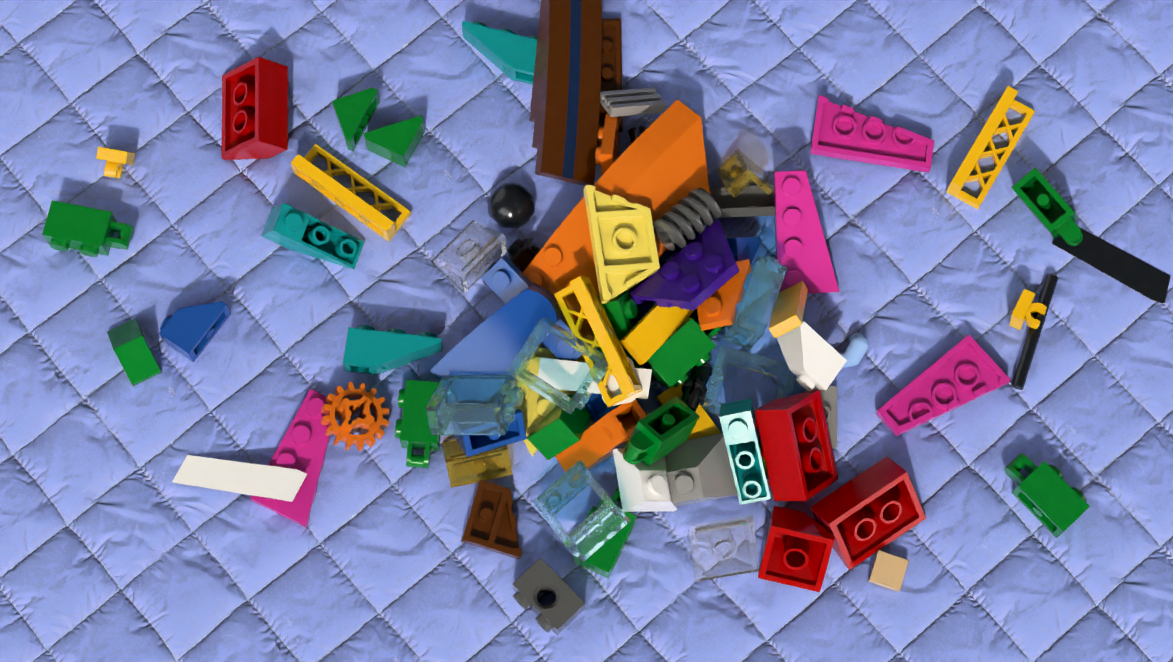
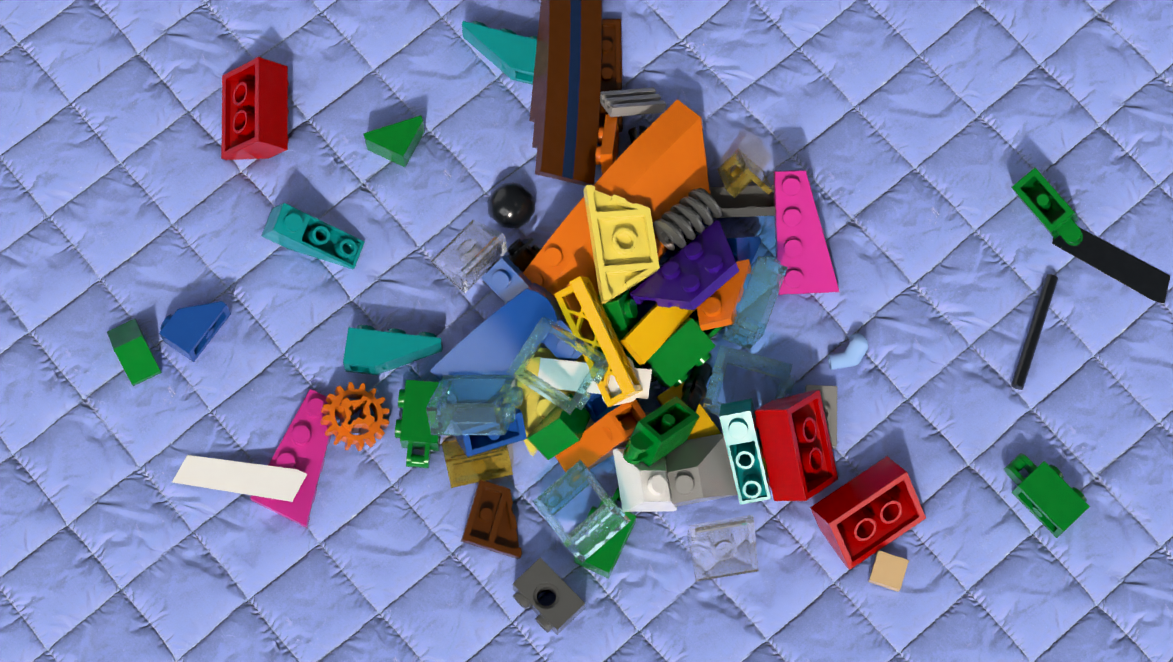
green brick [42,200,134,257] -> none
yellow tile [96,147,136,178] -> none
yellow fence [291,144,411,242] -> none
green slope [332,87,380,152] -> none
red slope [758,506,835,592] -> none
yellow tile [769,281,808,338] -> none
white slope [777,321,847,391] -> none
dark pink wing [810,95,934,173] -> none
dark pink wing [875,335,1011,437] -> none
yellow fence [946,86,1035,210] -> none
yellow tile [1009,289,1047,330] -> none

